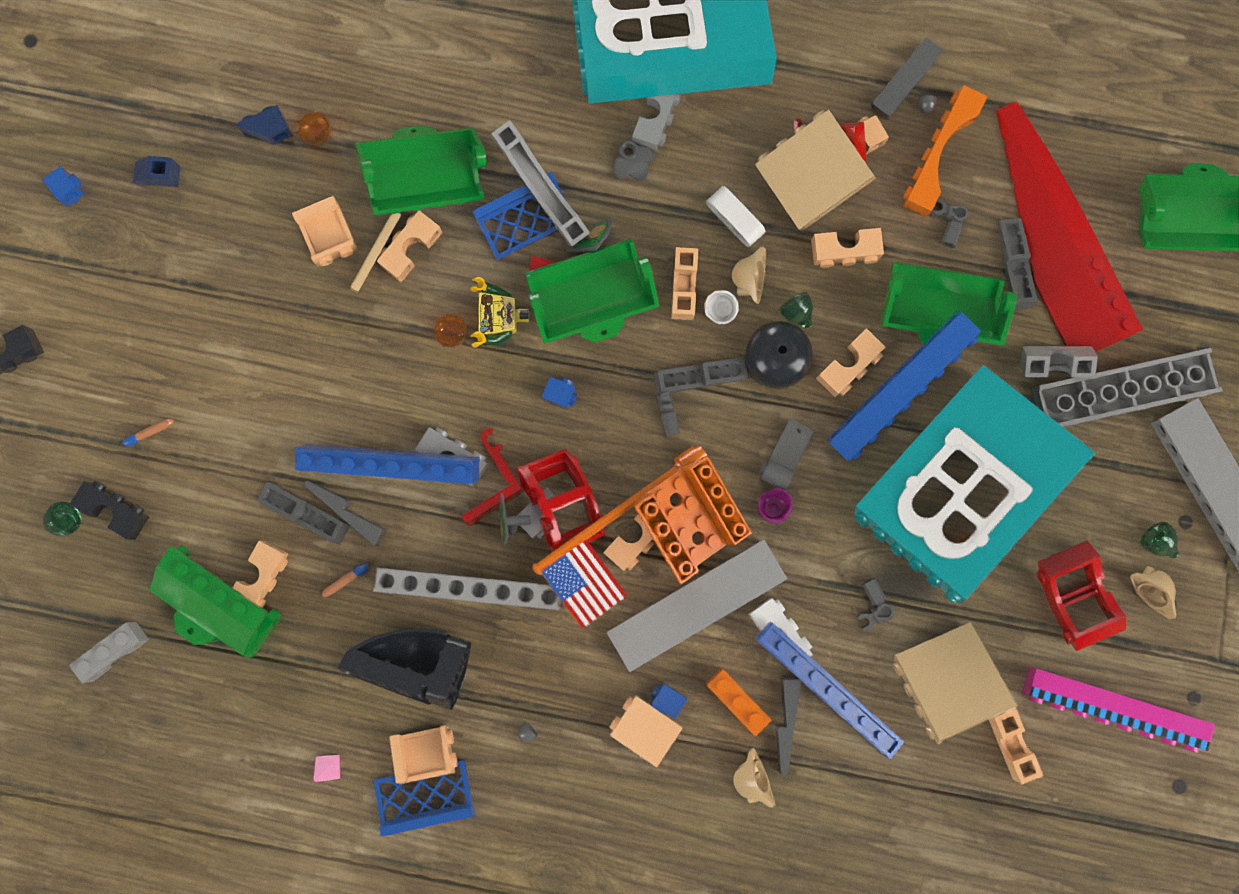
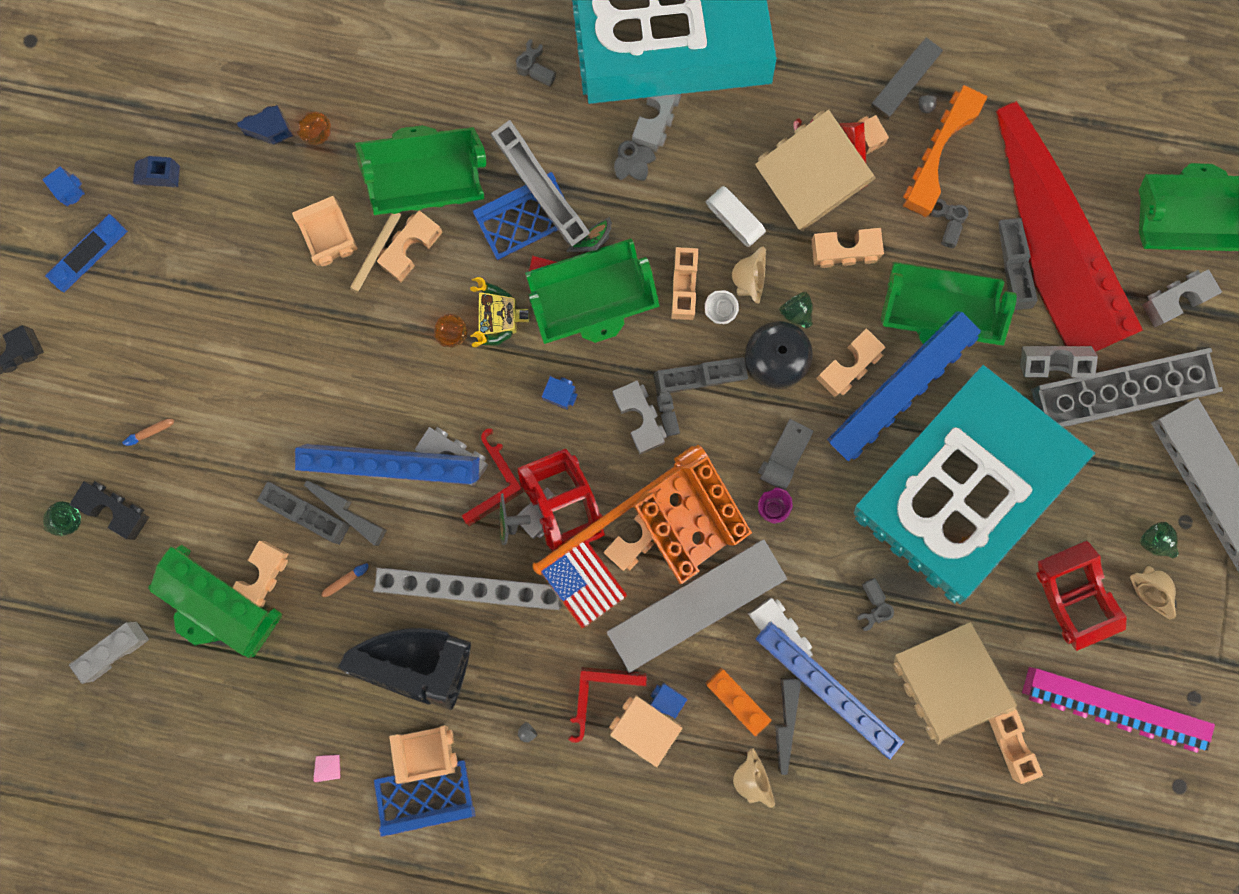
none -> blue plate [45,214,128,292]
none -> dark grey bar [516,39,556,87]
none -> red hinge [568,667,647,743]
none -> light grey arch [613,381,667,455]
none -> light grey arch [1142,269,1222,327]

